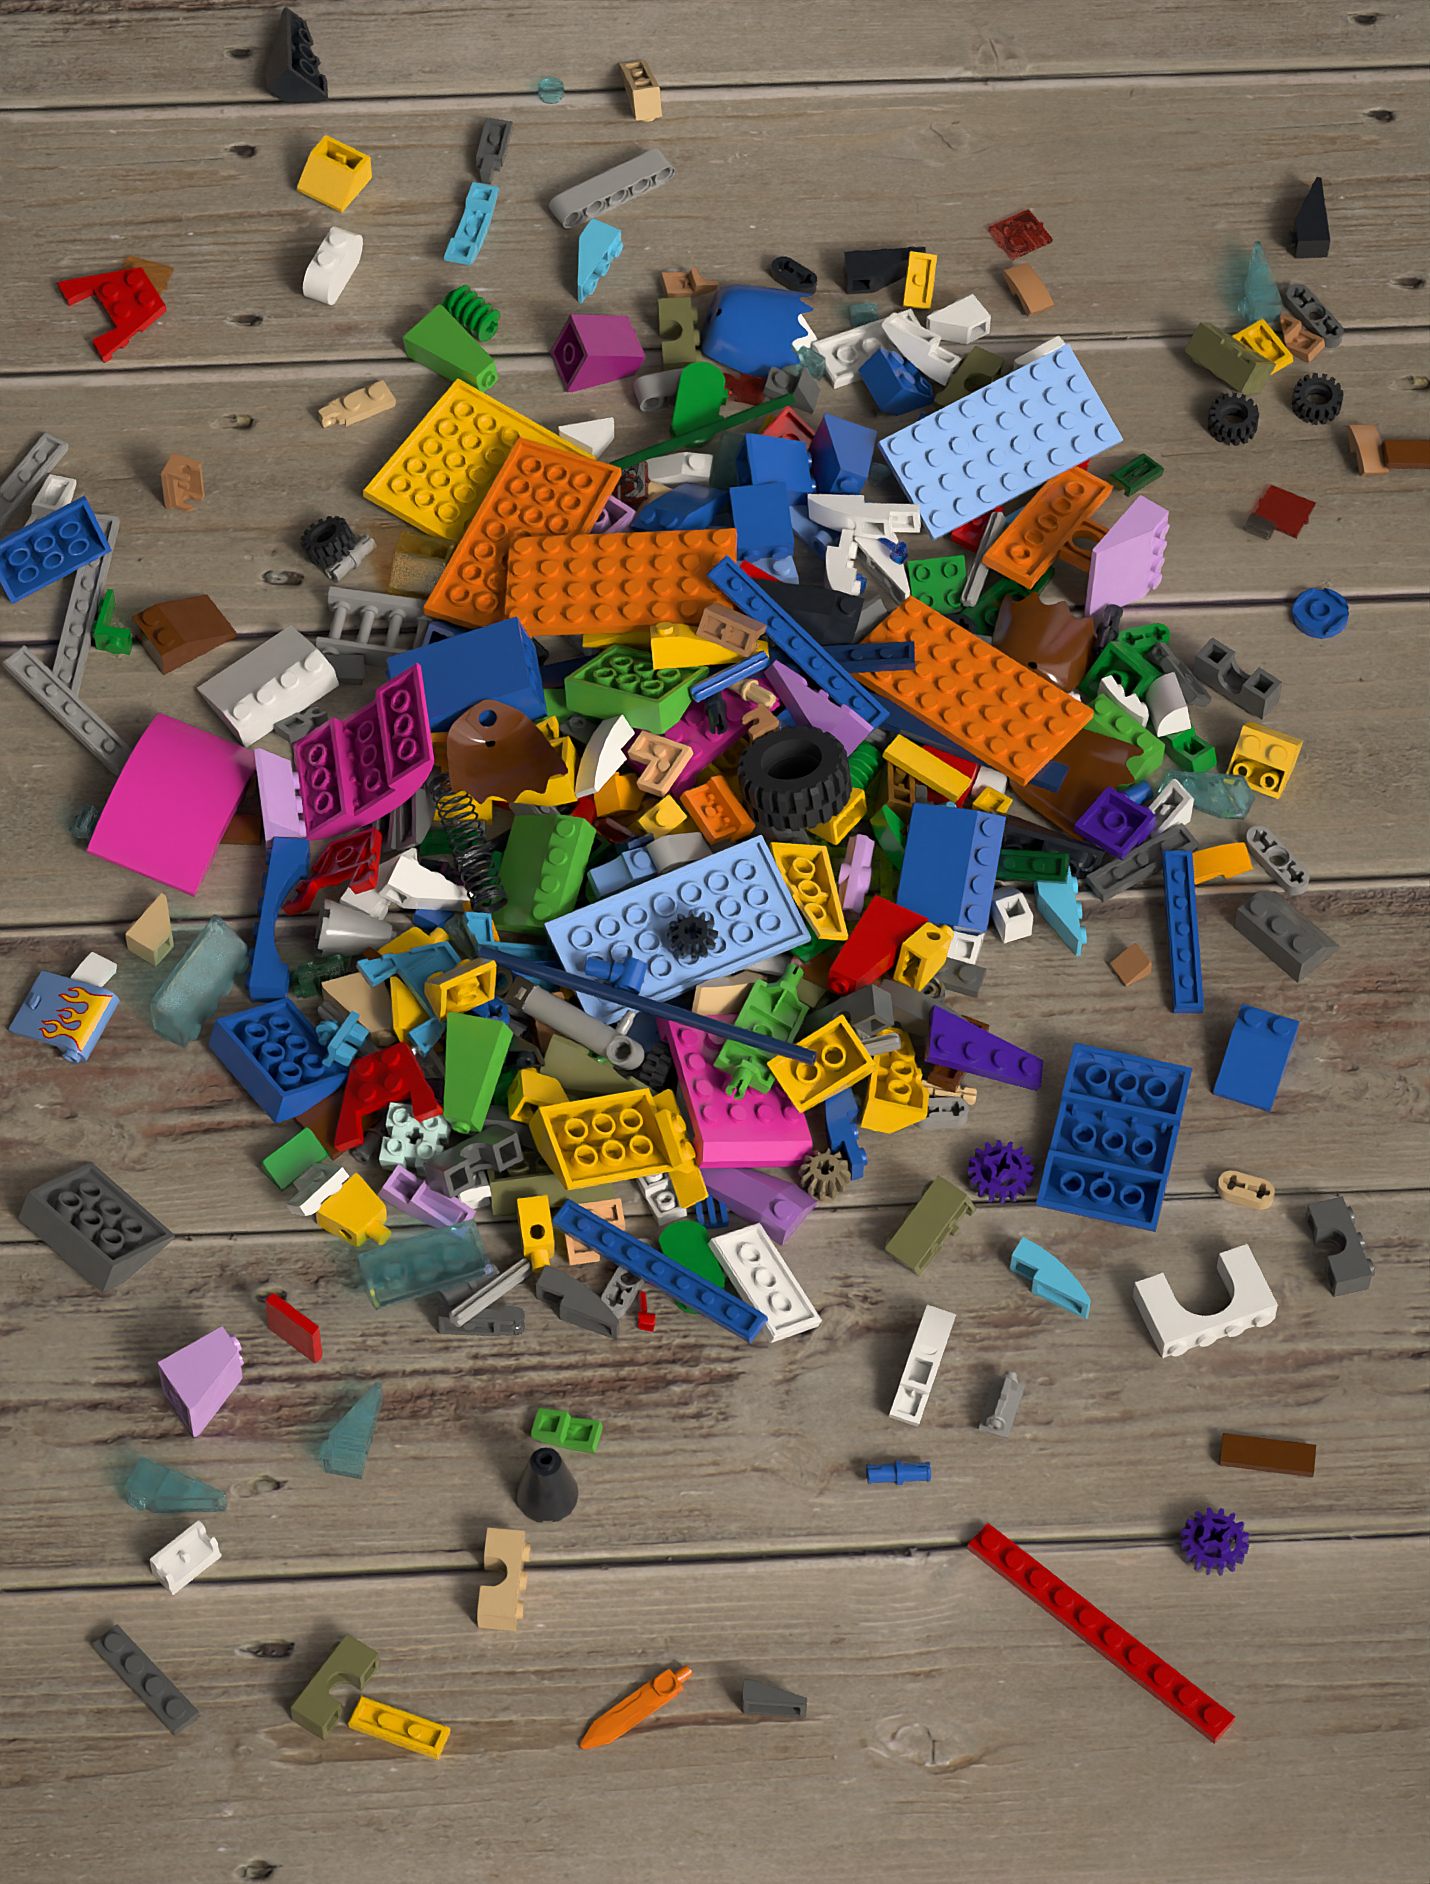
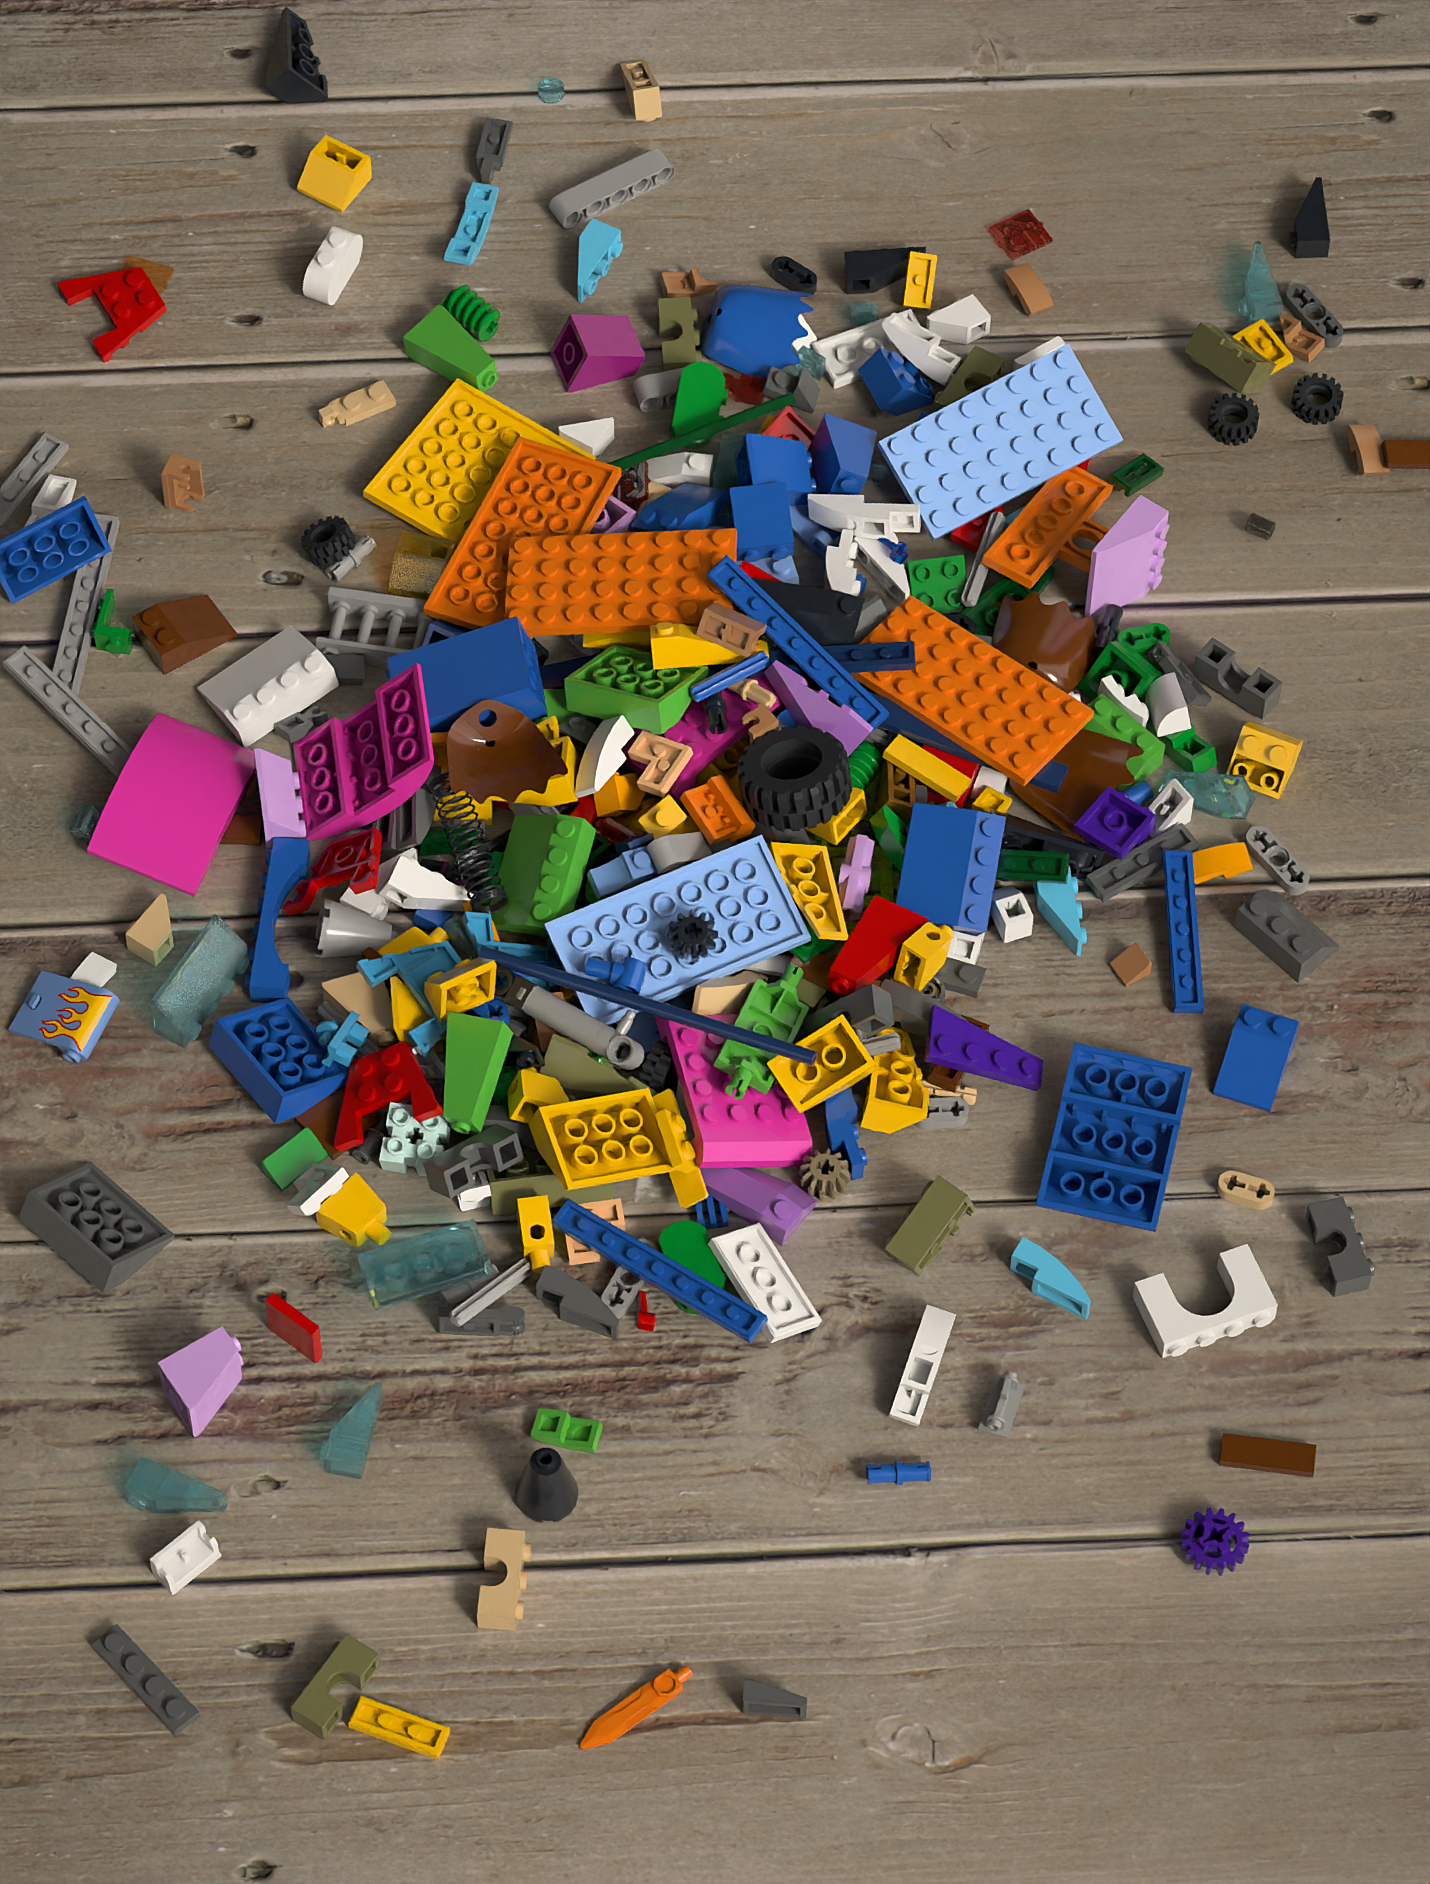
clear green hinge [291,954,352,999] -> none
lavender slope [378,1164,476,1237] -> none
white slope [636,1172,687,1226] -> none
dark purple gear [967,1140,1034,1204] -> none
red plate [967,1523,1235,1744] -> none
clear red piece [1252,484,1316,539] -> none
blue tile [1292,587,1349,639] -> none

